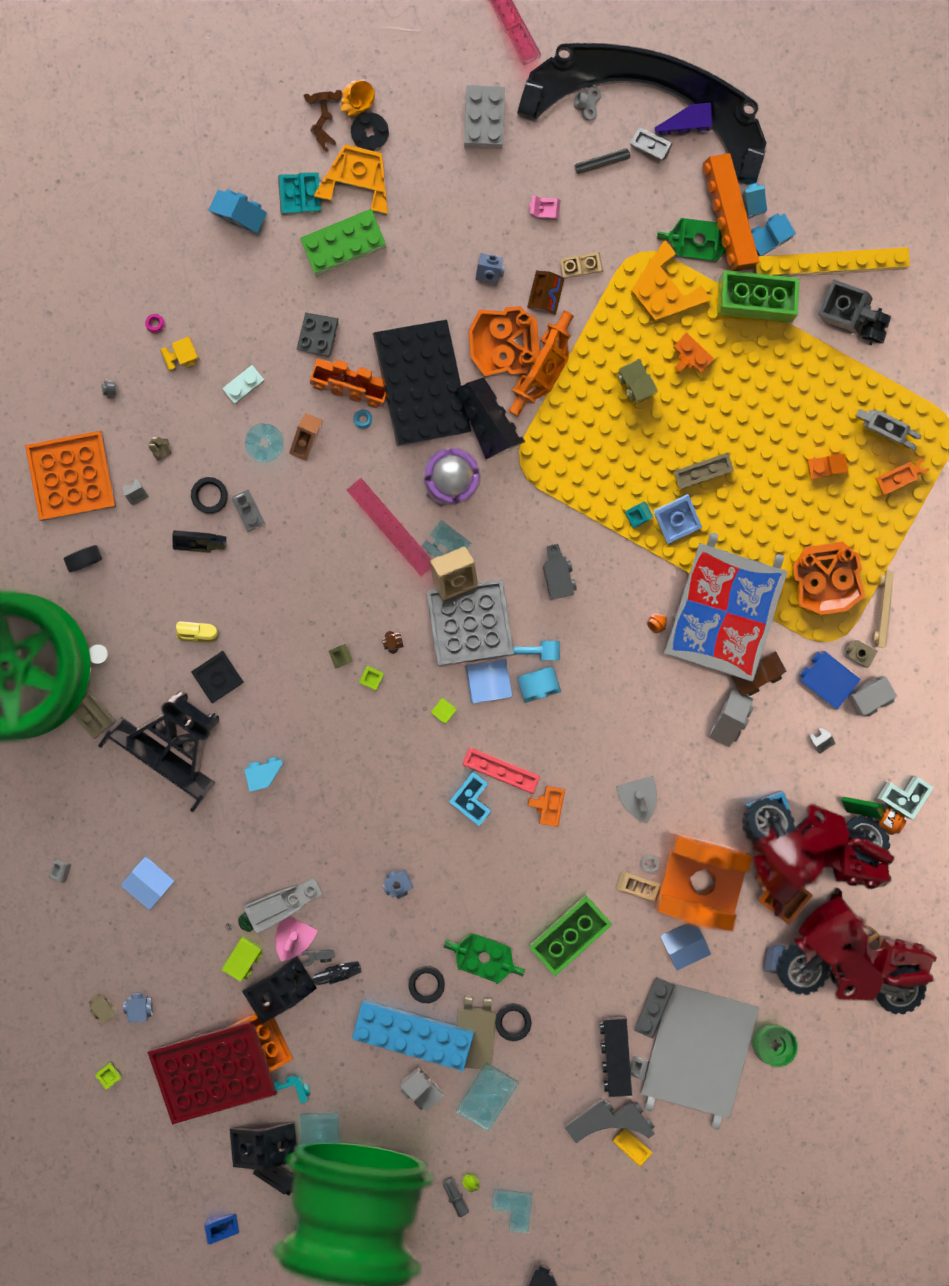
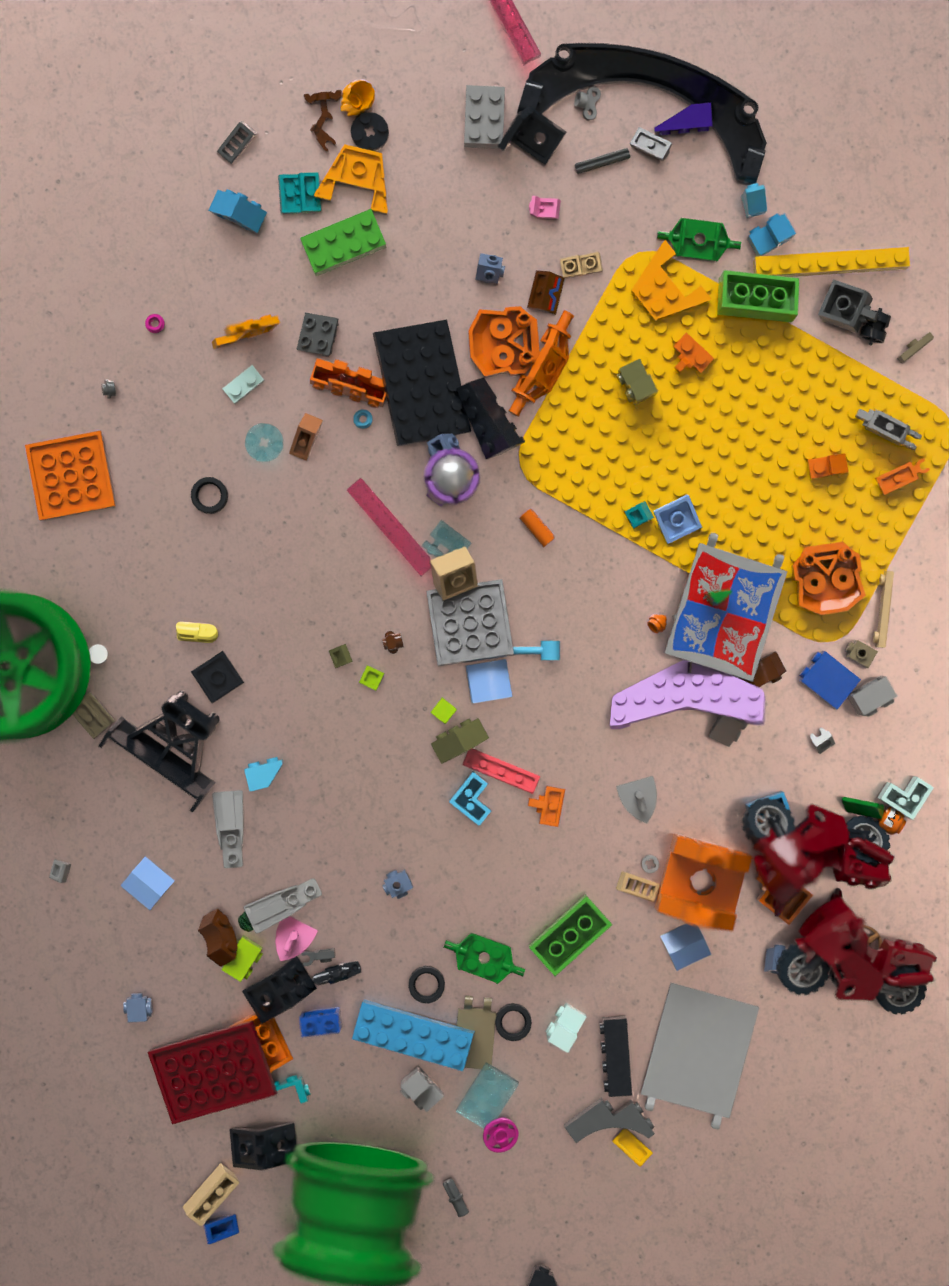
black tyre [63,545,102,573] -> none
dark tan brick [89,995,118,1026] -> none
lime plate [95,1062,122,1090] -> none
light grey tile [122,478,149,505] -> none
dark tan arm [148,437,171,461] -> none
yellow brick [160,336,200,371] -> none
black hinge [172,530,226,553] -> none
flat silver plate [231,489,265,532] -> none
black hinge [252,1166,293,1196] -> none
clear light blue plate [300,1112,339,1144] -> none
lime plate [462,1174,480,1193] -> none
clear light blue plate [492,1189,533,1233] -> none
medium azure brick [517,666,561,703] -> none
dark grey hinge [543,544,577,600] -> none
light grey slope [630,1056,650,1080] -> none
dark grey plate [634,977,675,1038] -> none
dark tan plate [673,453,734,490] -> none
orange brick [702,153,759,271] -> none
green wheel [753,1024,798,1067] -> none
none -> tan brick [183,1163,240,1226]
none -> reddish brown brick [198,908,238,967]
none -> light orange wing [212,314,280,349]
none -> light grey piece [212,790,244,868]
none -> dark grey slope [217,121,257,164]
none -> blue window [299,1007,342,1037]
none -> sand blue brick [427,433,460,457]
none -> olive brick [431,718,489,764]
none -> dark pink wheel [483,1117,519,1153]
none -> black bracket [497,106,567,165]
none -> orange brick [519,509,555,547]
none -> light aqua brick [545,1003,586,1053]
none -> lavender wing [610,660,765,729]
none -> green slope [704,589,732,606]
none -> dark tan plate [897,332,934,363]

